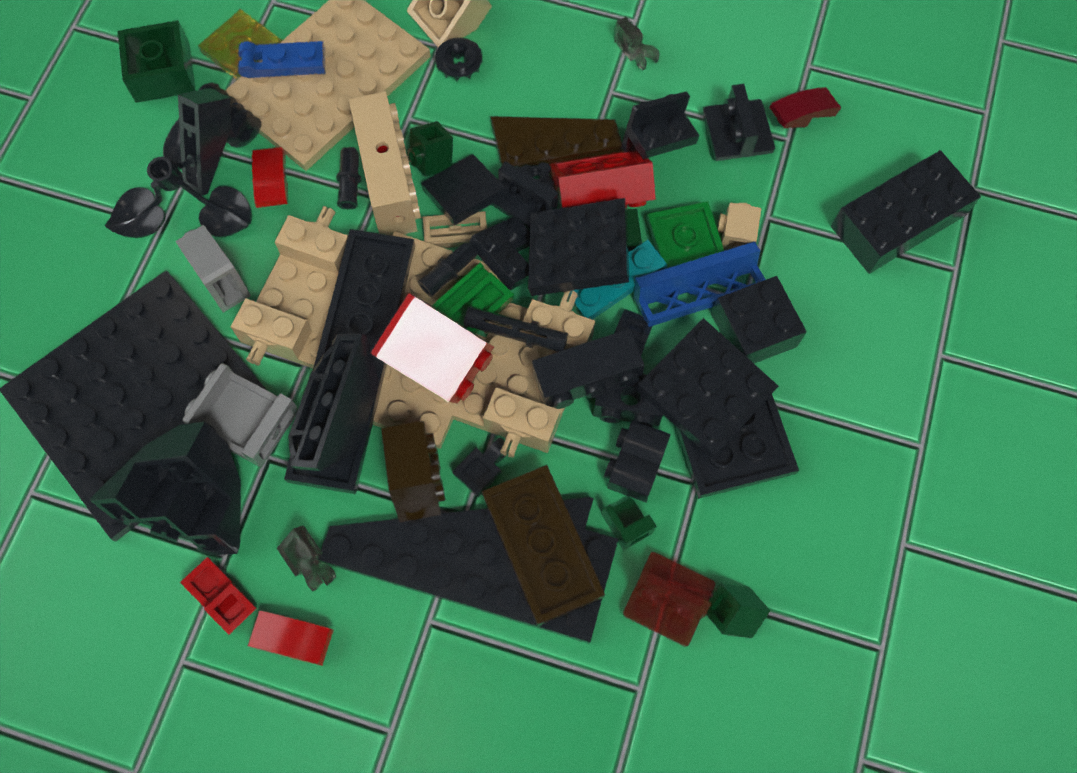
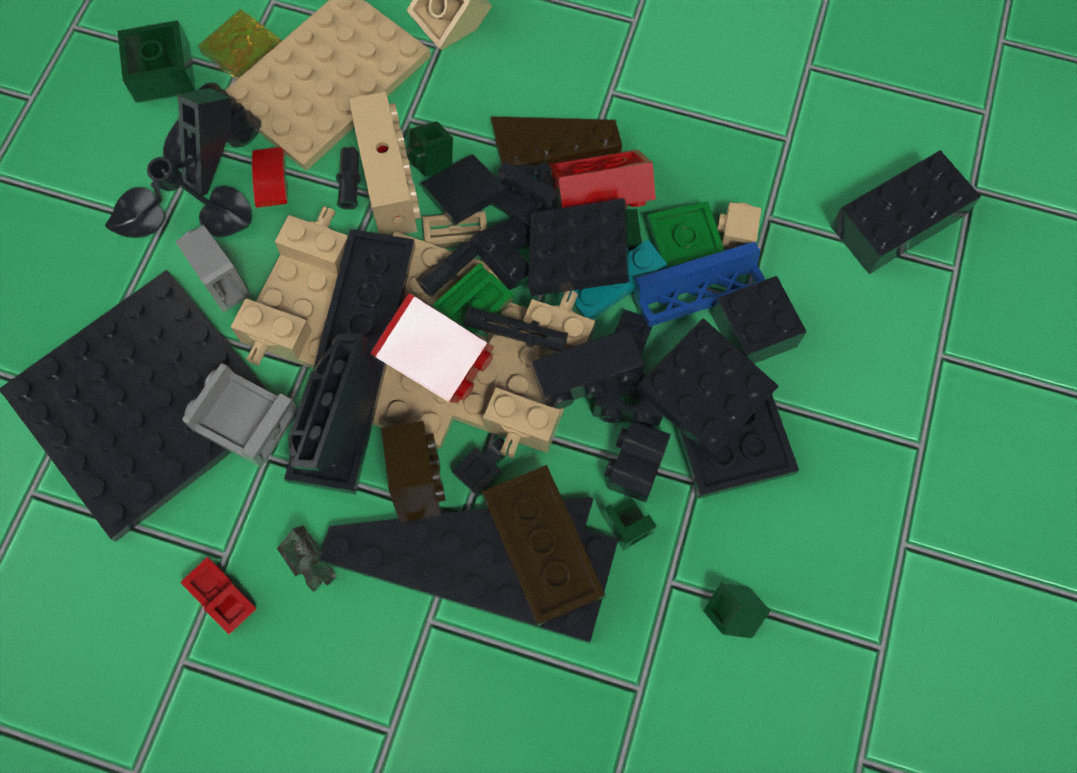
black brick [90,421,241,556] -> none
blue plate [238,41,325,78] -> none
red slope [248,611,333,666] -> none
black gear [435,37,483,81] -> none
clear smoke plate [614,17,660,70] -> none
black bracket [621,91,700,159] -> none
clear red bracket [623,552,715,647] -> none
black bracket [703,84,775,161] -> none
dark red slope [769,87,842,128] -> none

